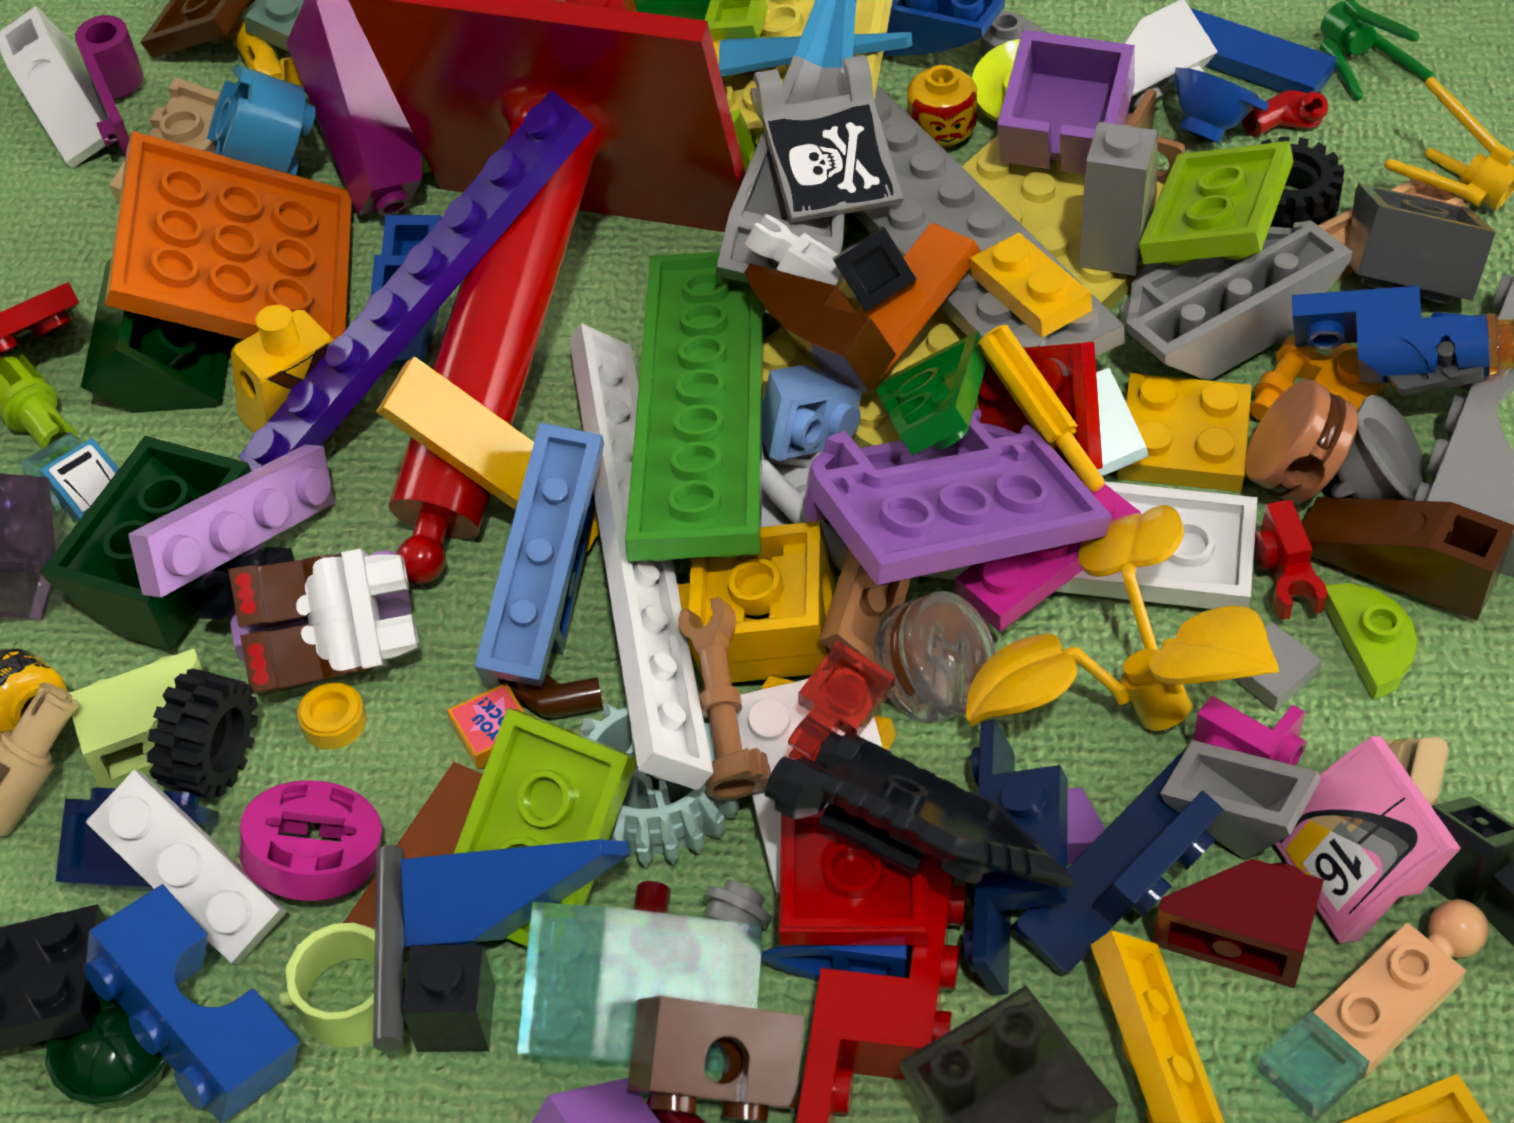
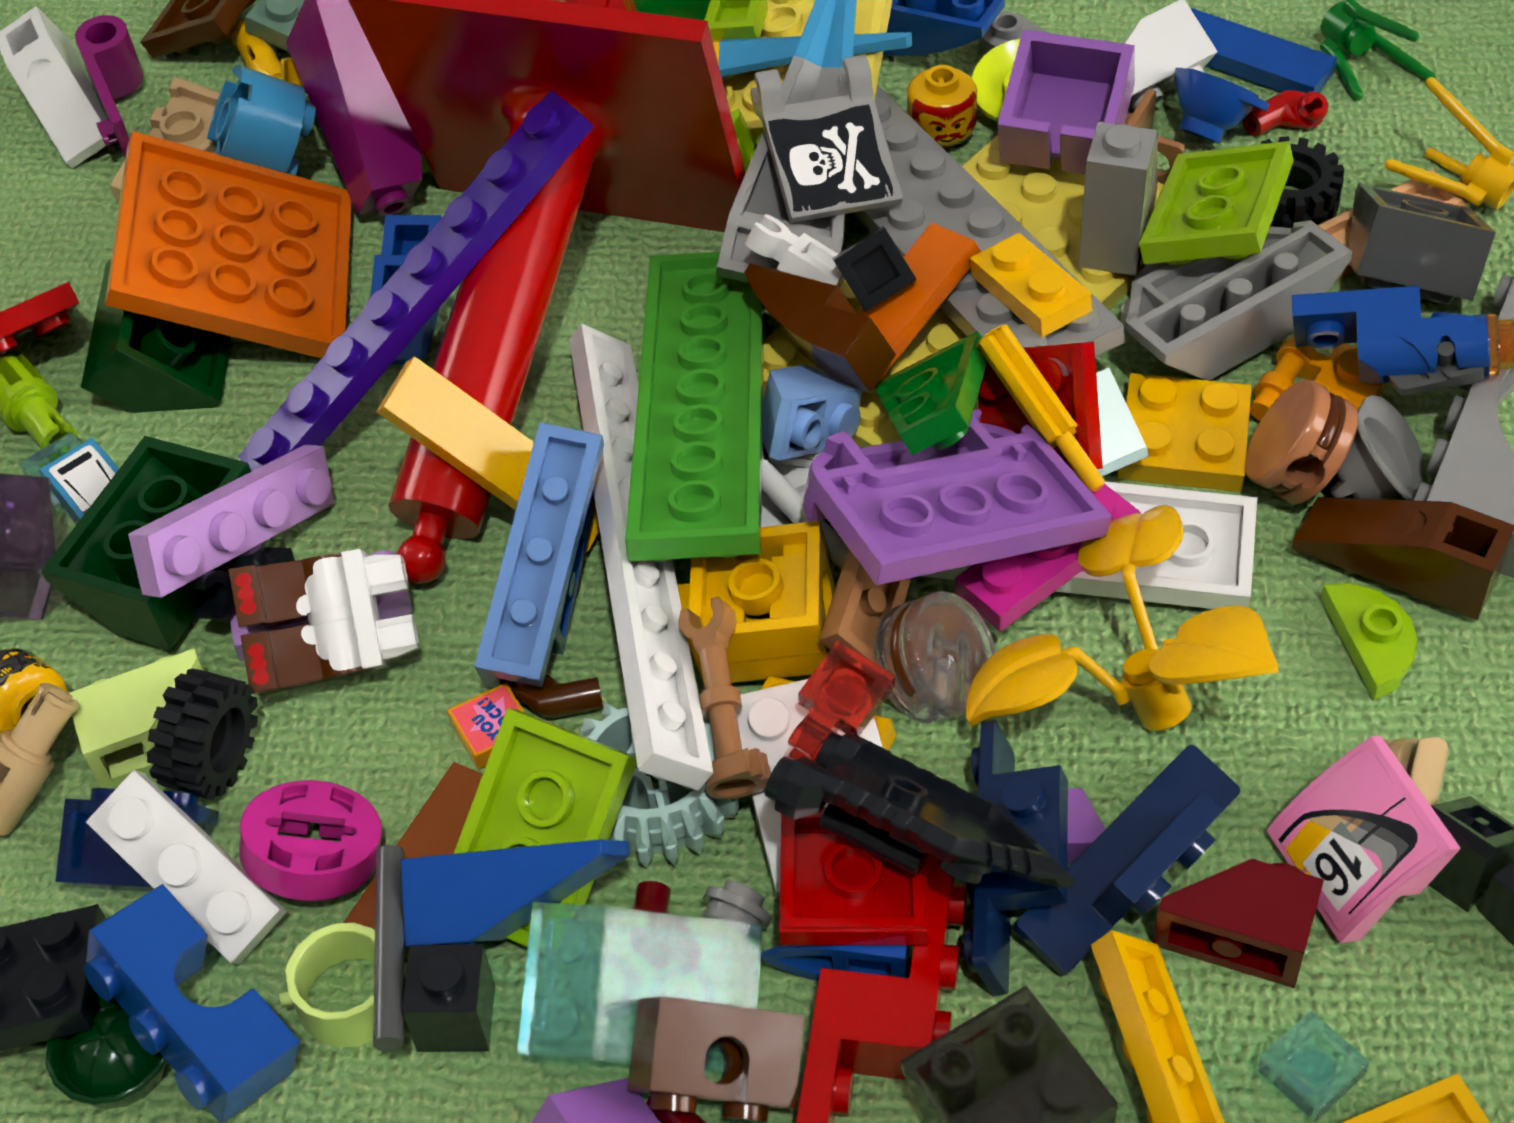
yellow torso [231,305,364,434] -> none
yellow tile [297,682,367,749] -> none
light grey slope [1160,740,1321,860] -> none
dark pink bracket [1193,696,1307,766] -> none
light grey tile [1235,621,1322,711] -> none
red plate [1254,499,1327,620] -> none
light nougat plate [1306,899,1489,1079] -> none

